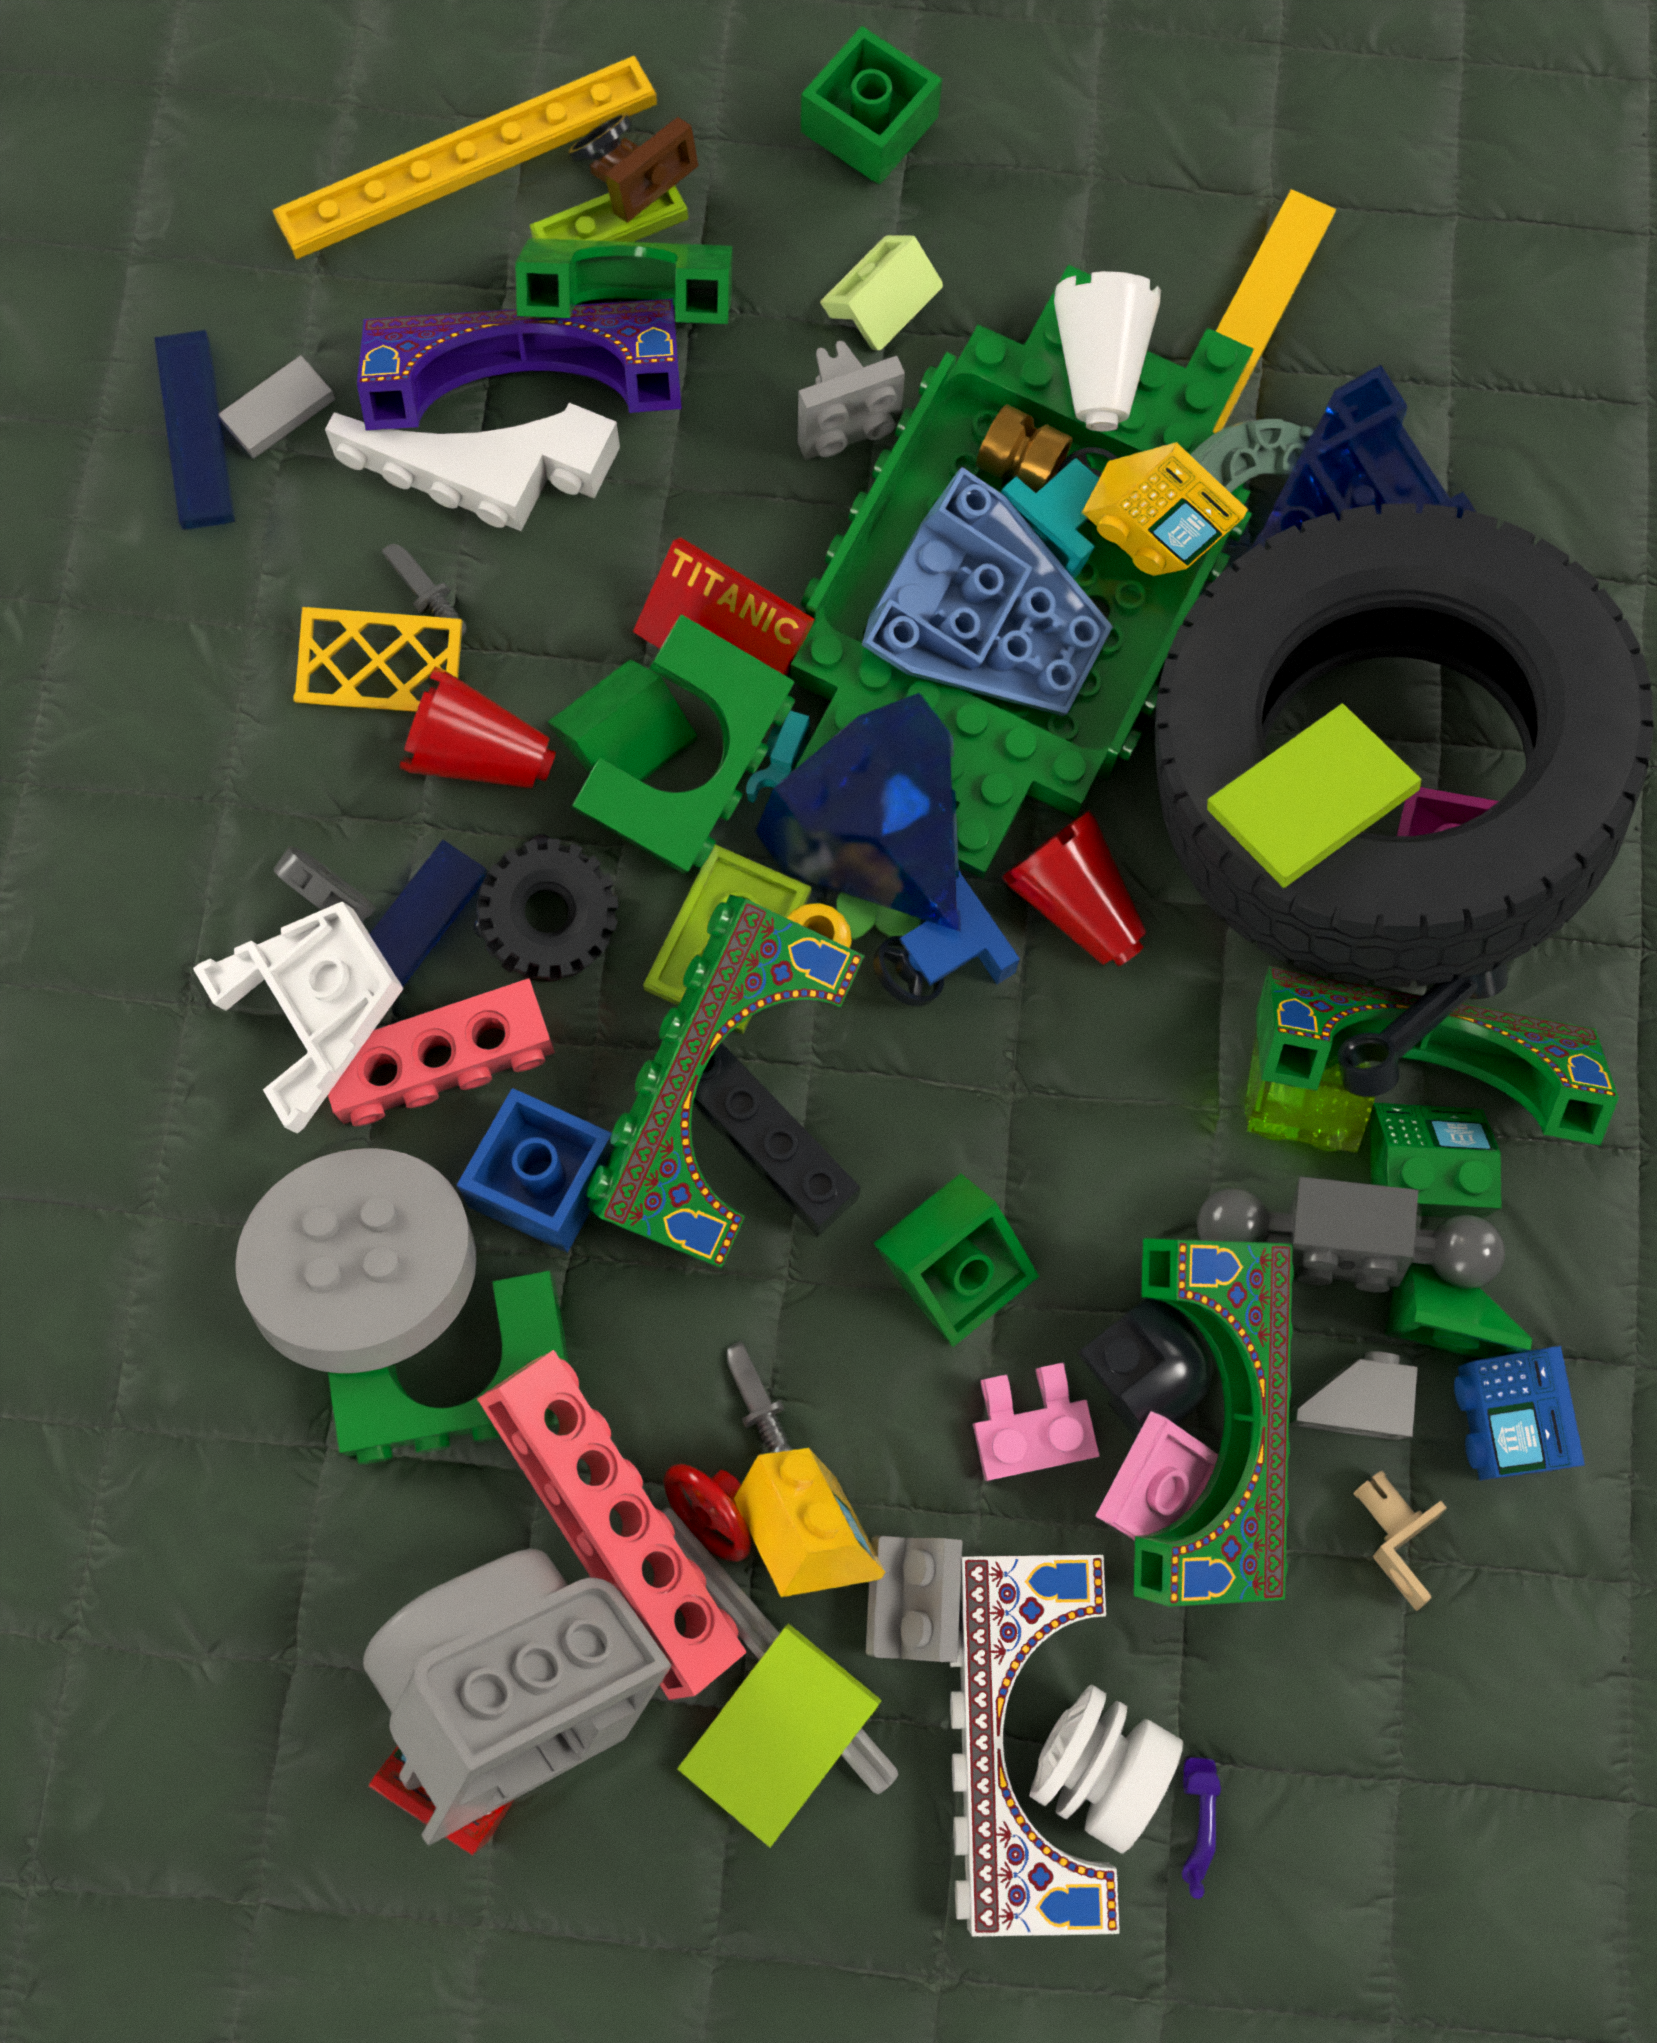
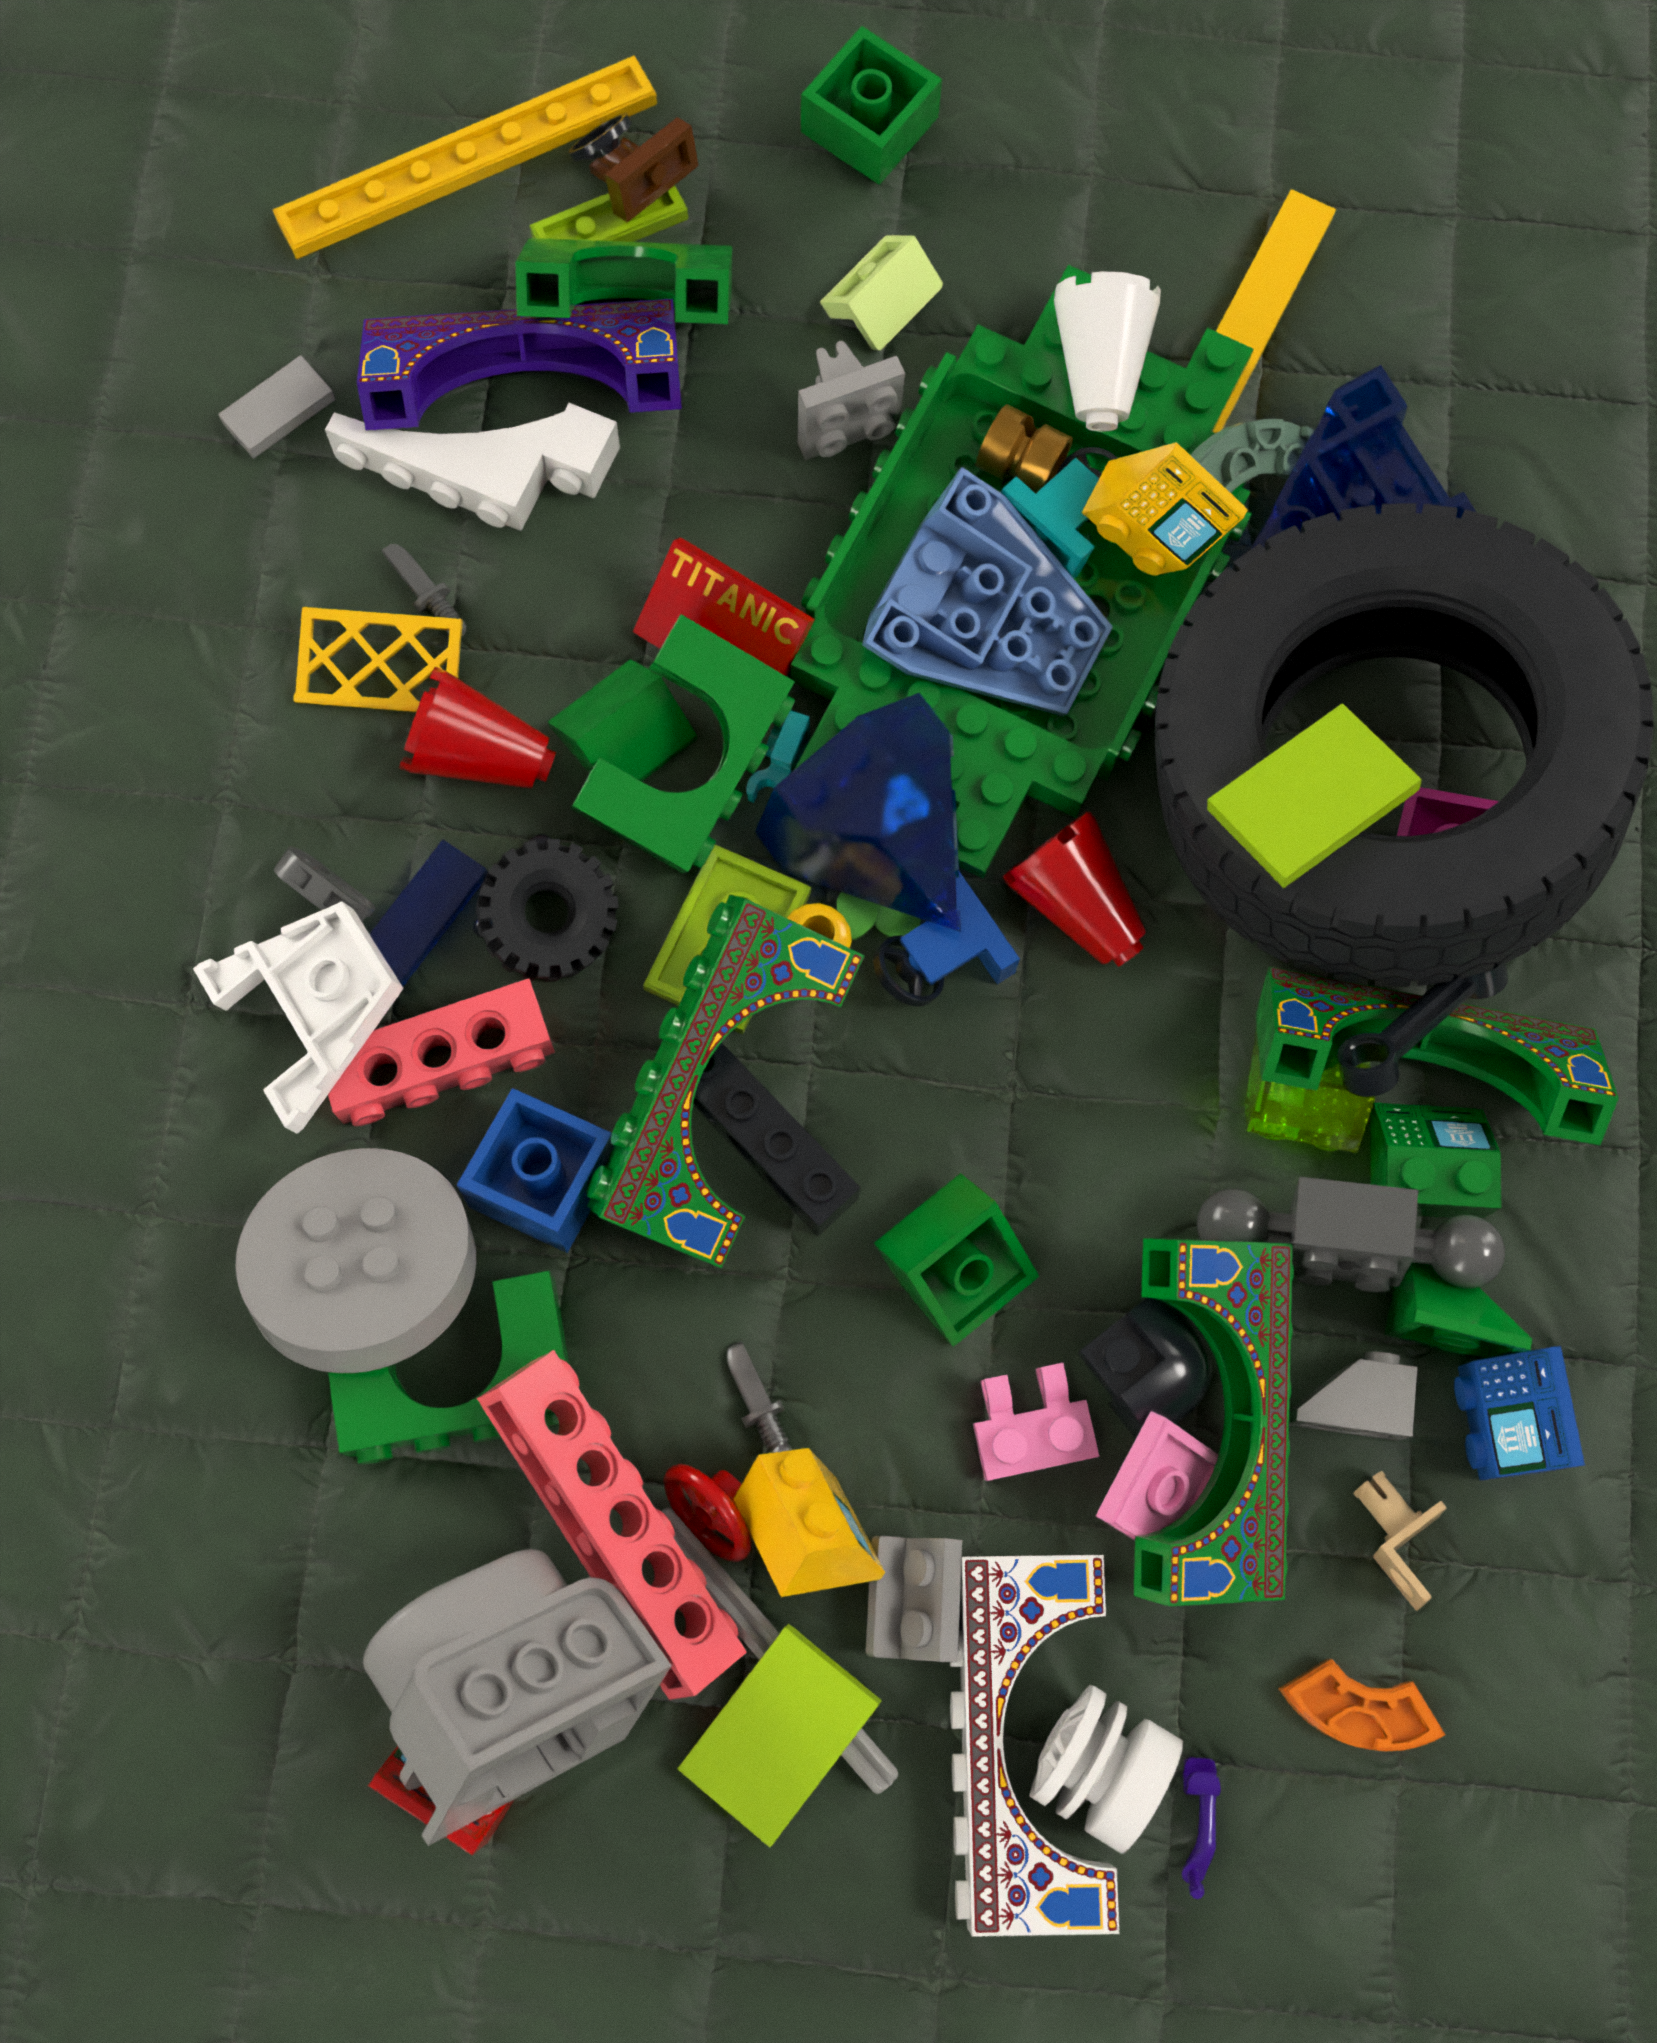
clear blue tile [154,330,235,530] -> none
none -> orange tile [1279,1659,1445,1751]

